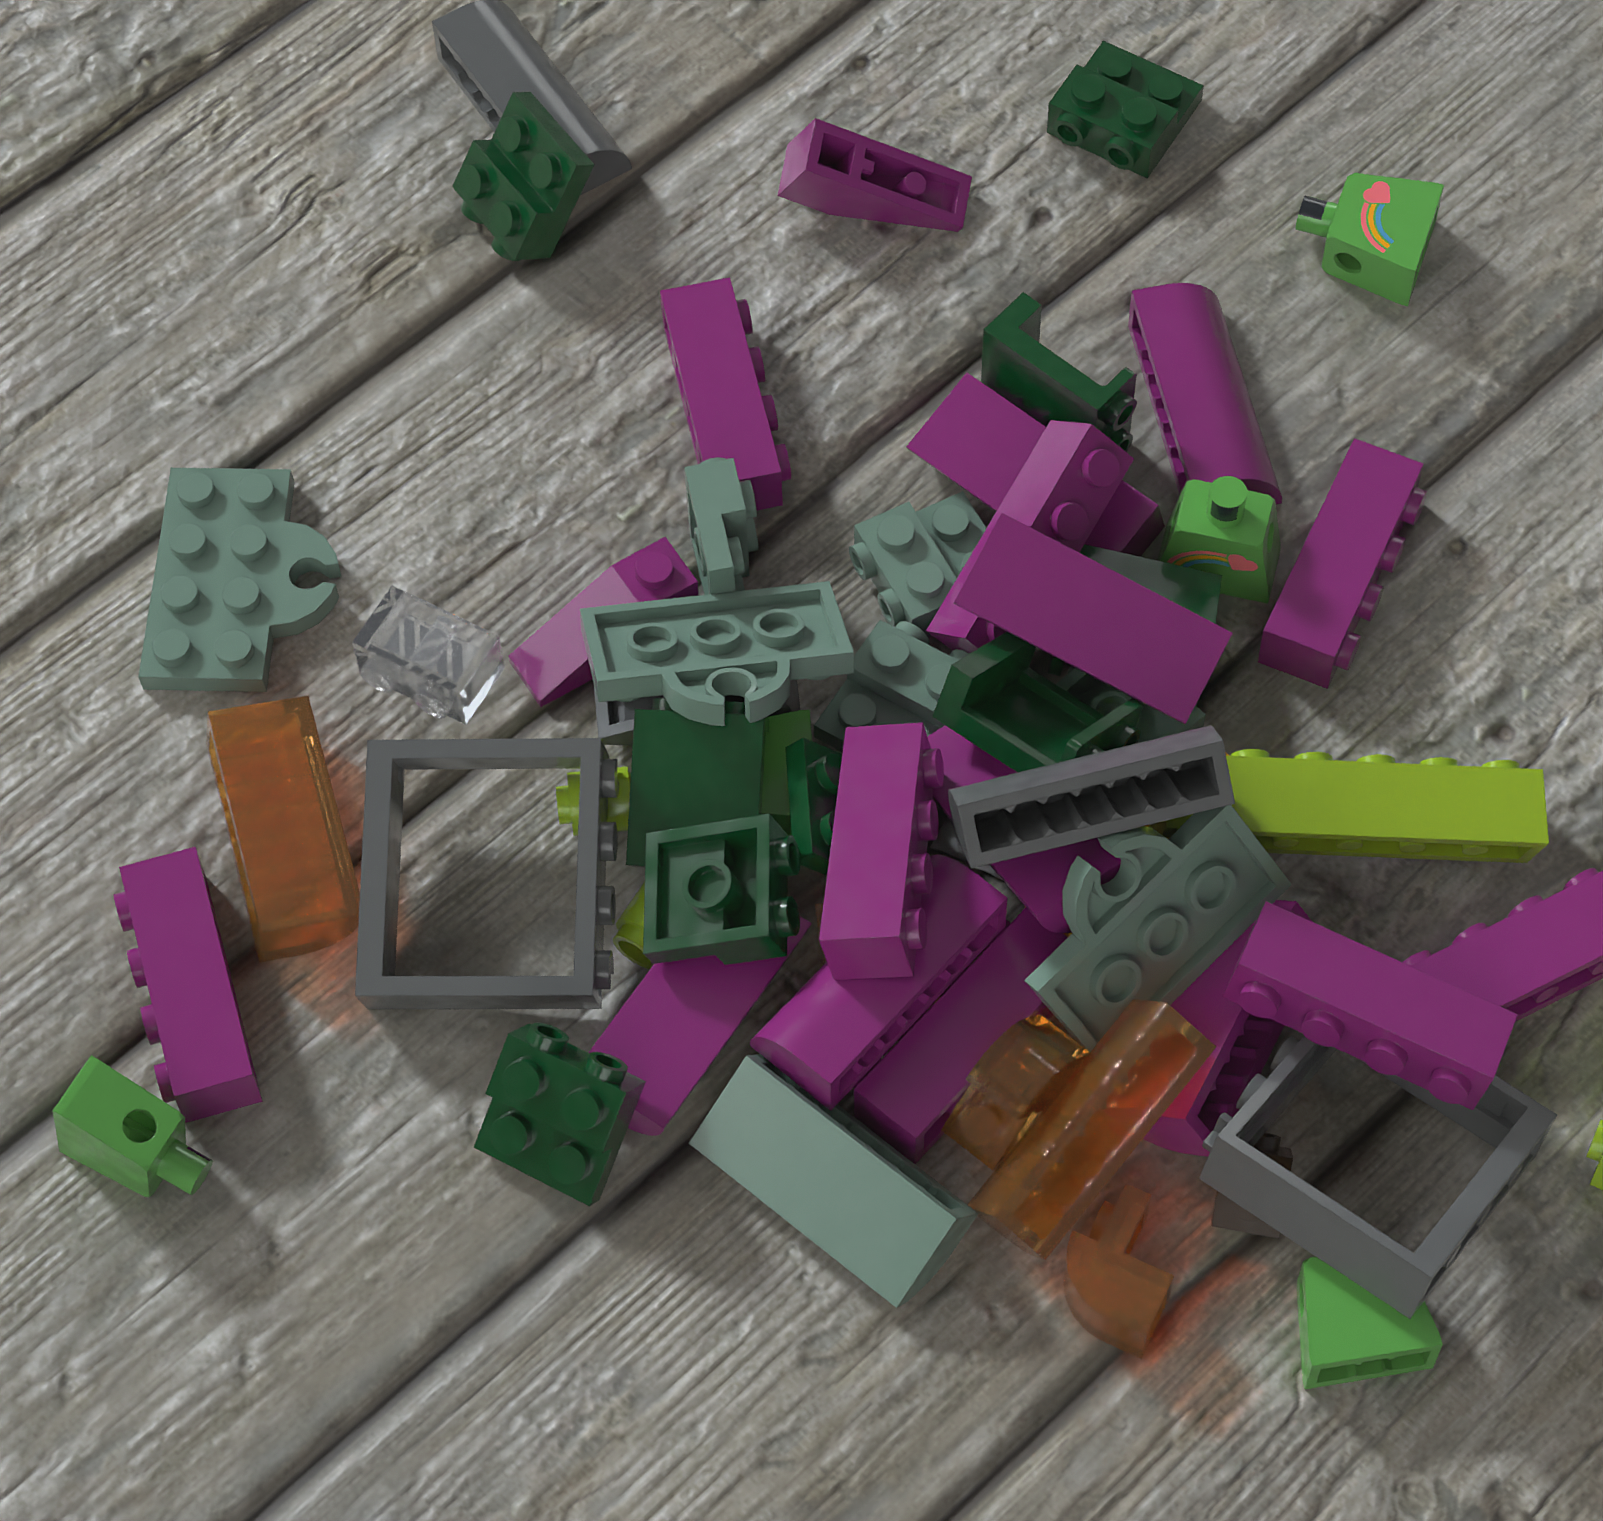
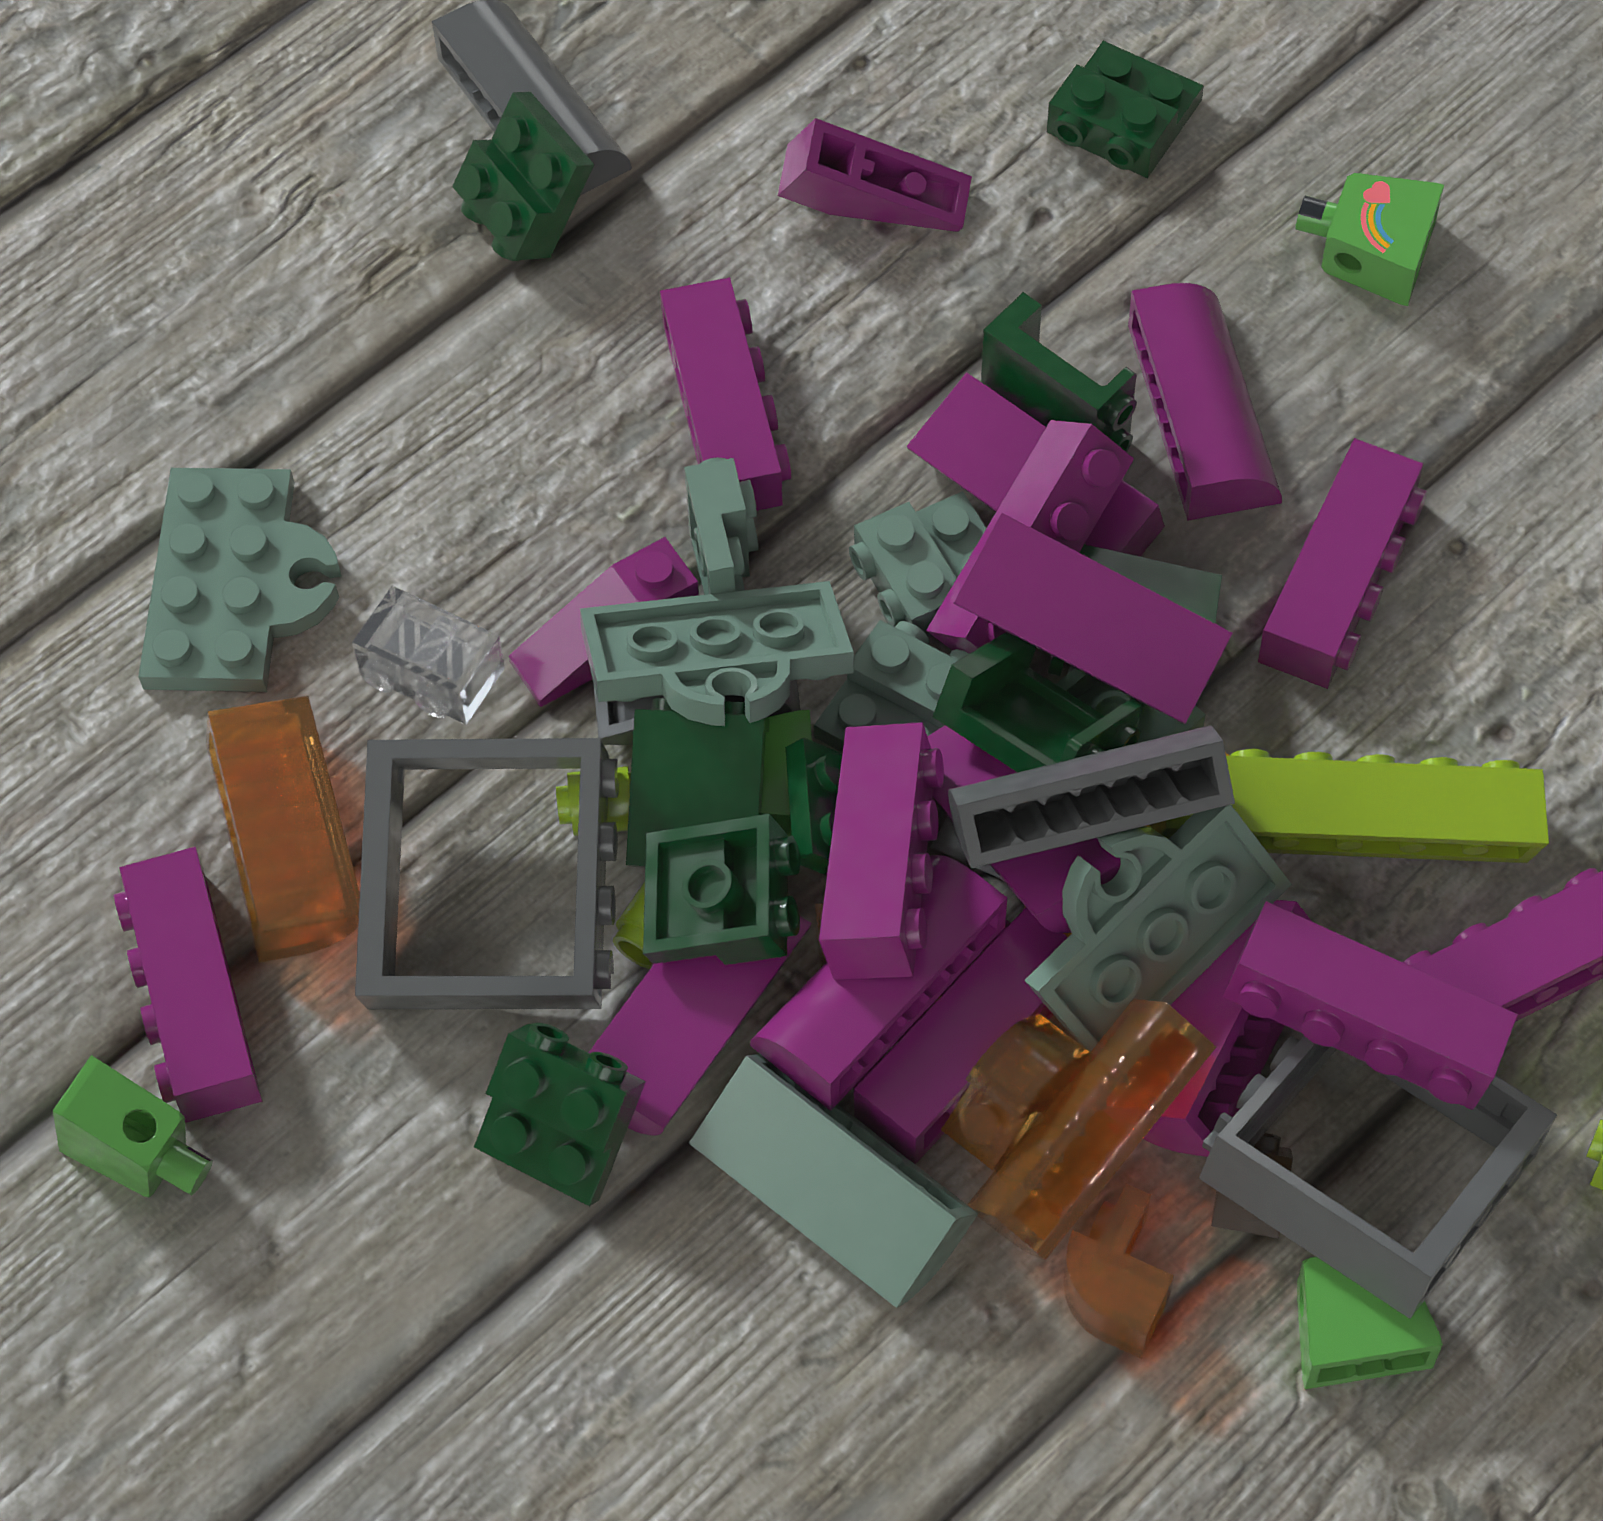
bright green torso [1157,476,1281,604] -> none

